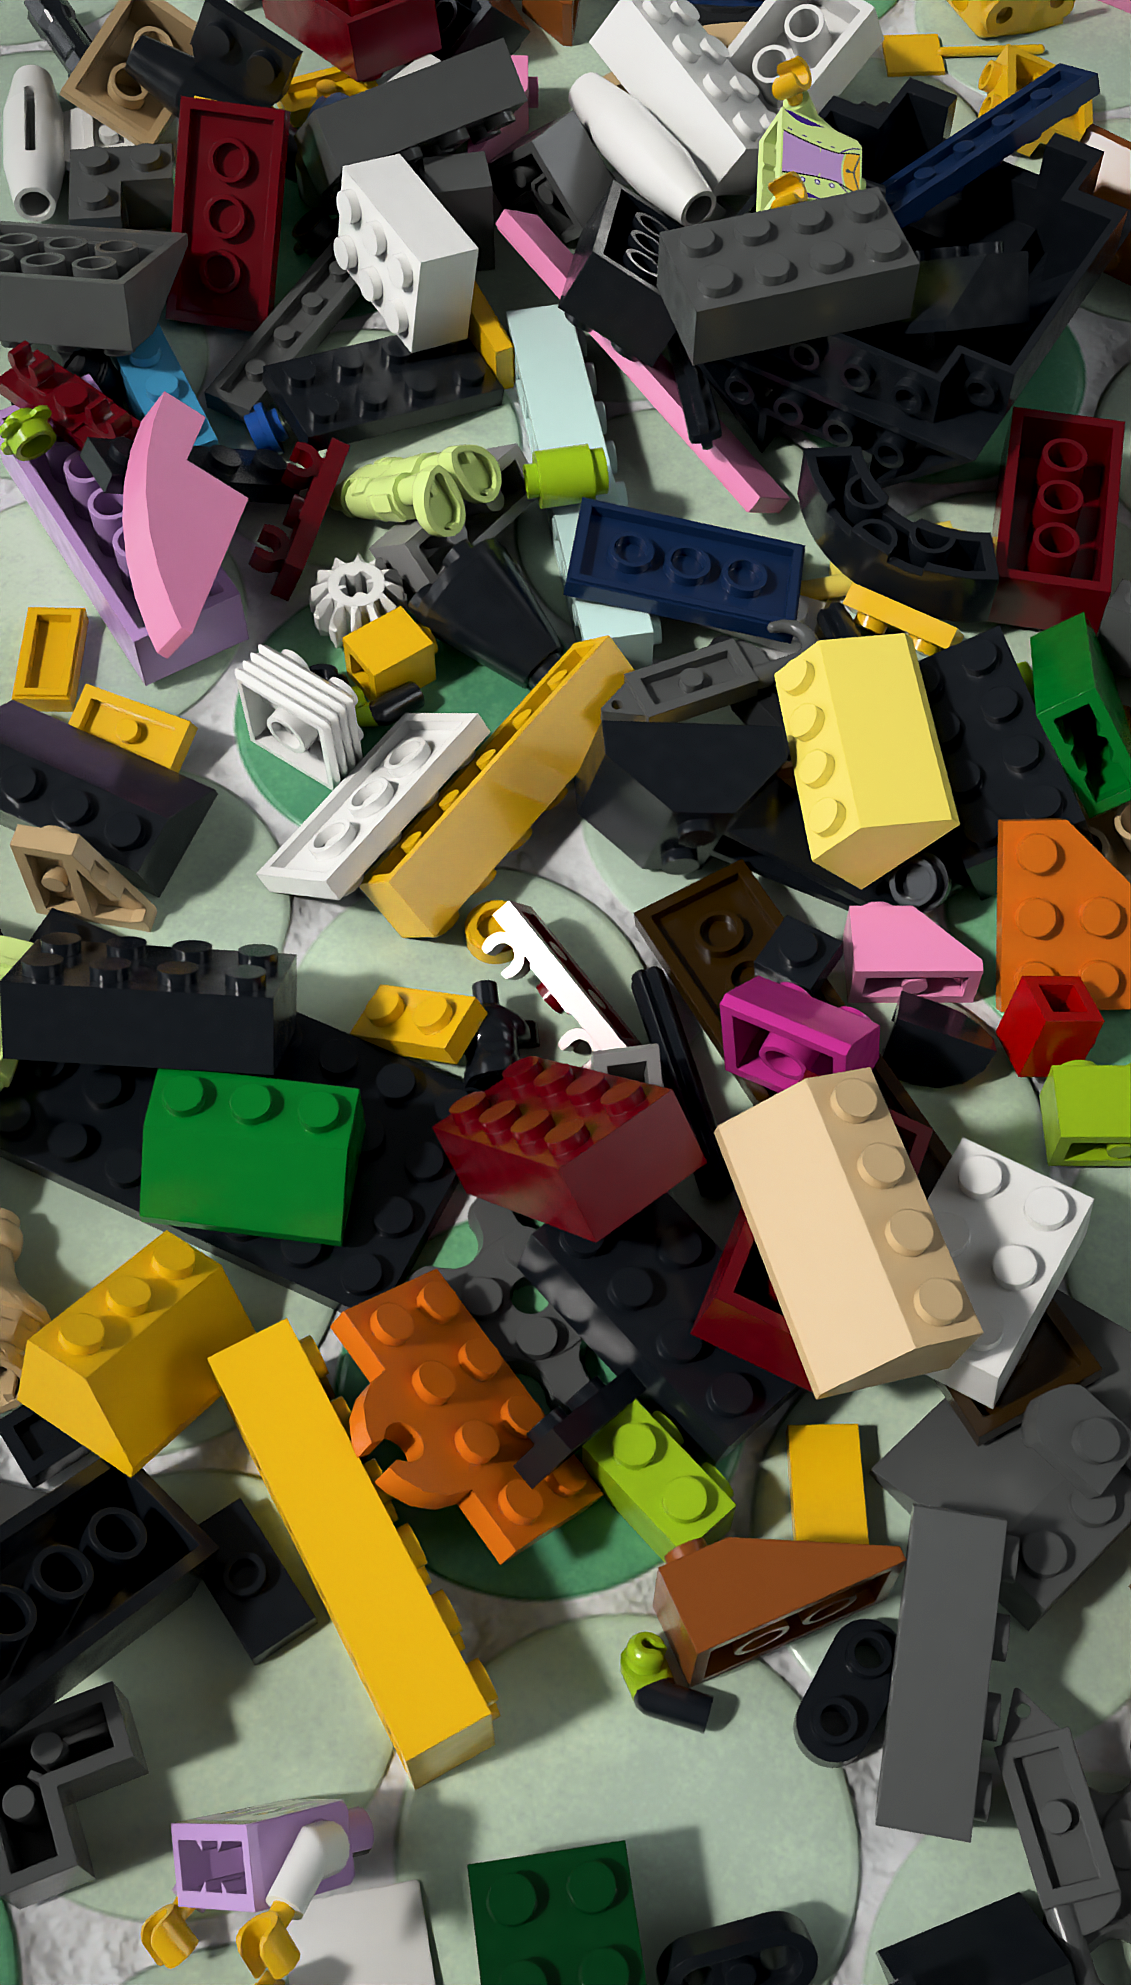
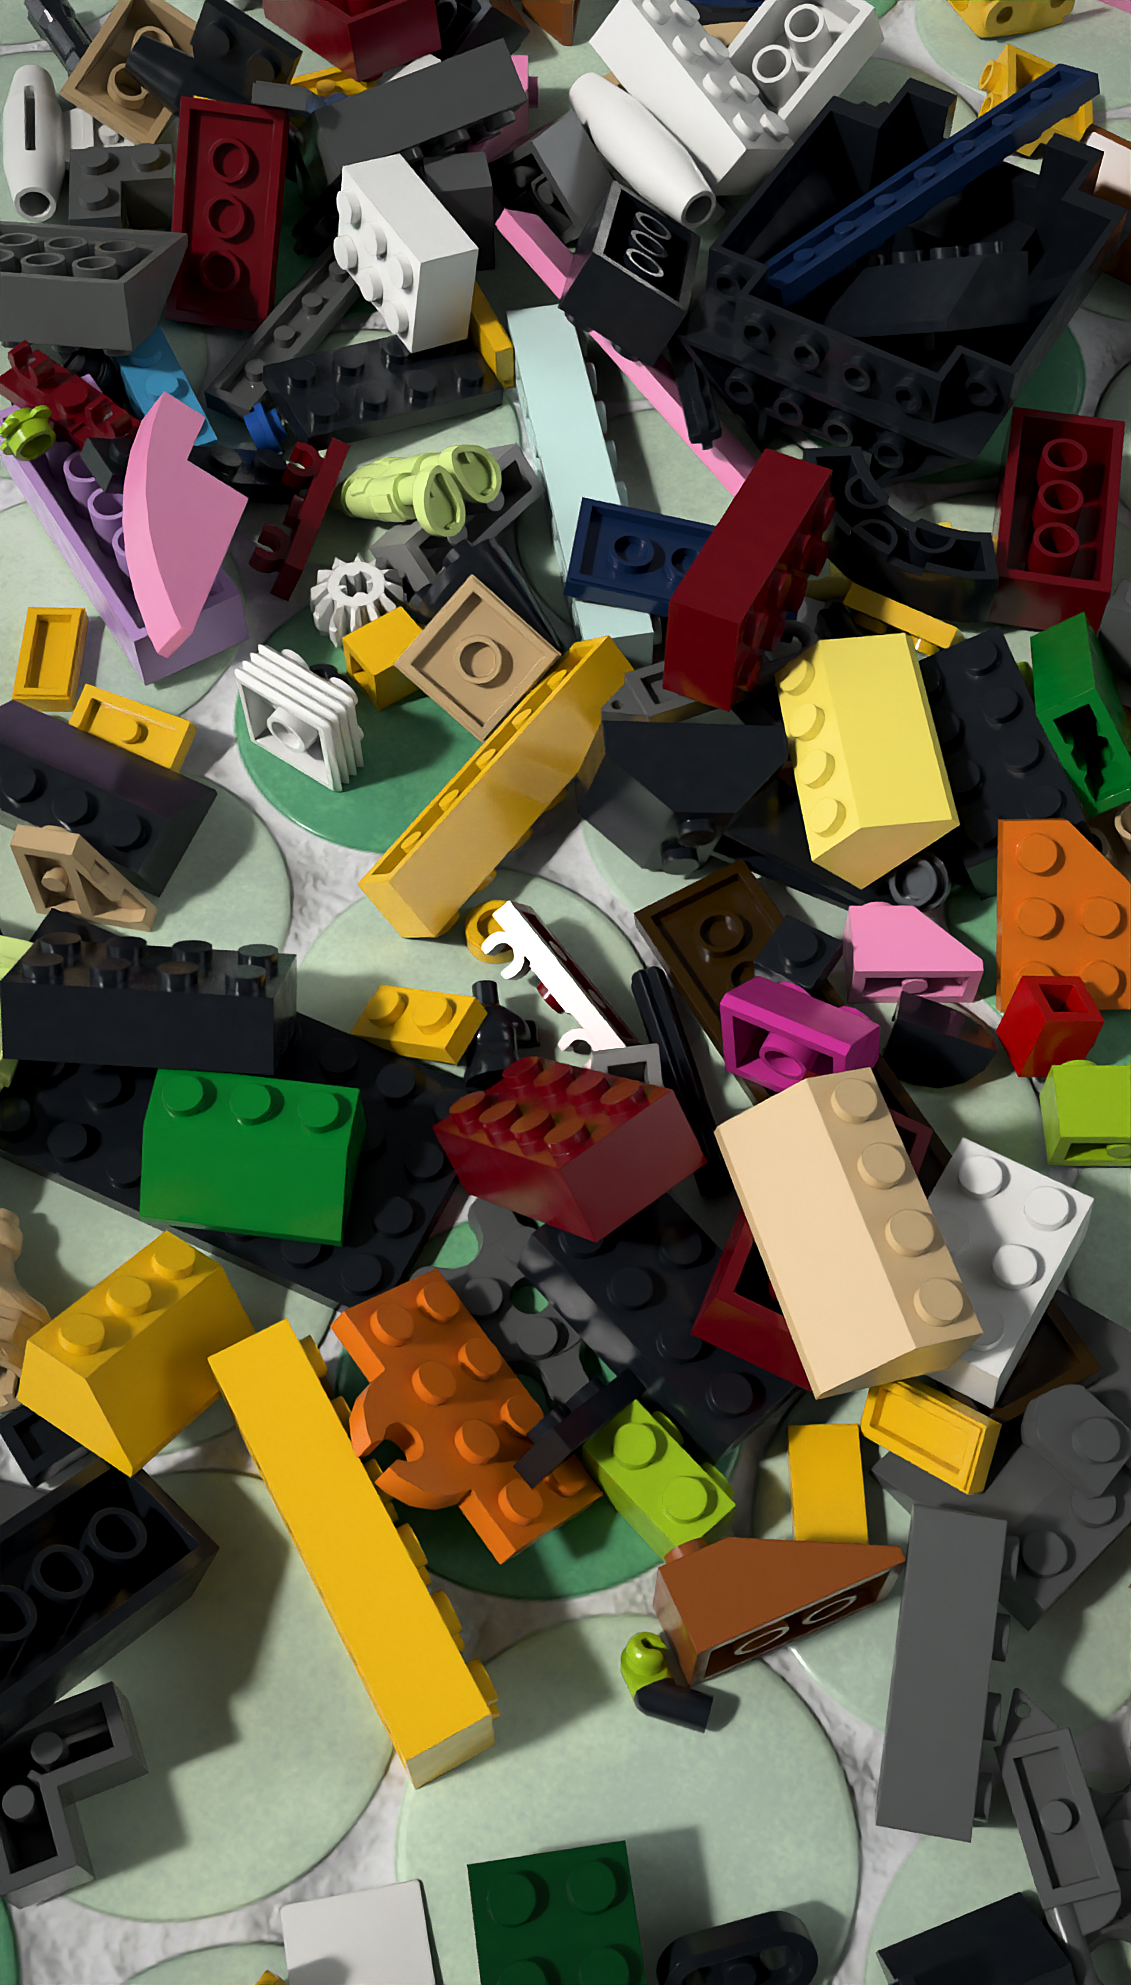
torso [141,1799,374,1979] -> none
black plate [198,1498,318,1665] -> none
white plate [256,713,490,900] -> none
black arm [352,681,425,727] -> none
lime brick [523,443,609,509] -> none
dark grey brick [657,187,920,365] -> none
torso [756,56,886,212] -> none
black plate [793,1619,897,1768] -> none
yellow piece [881,34,1045,77] -> none
none -> dark grey tile [251,80,327,119]
none -> tan tile [393,574,562,744]
none -> dark red brick [662,448,836,712]
none -> yellow tile [859,1377,1002,1495]

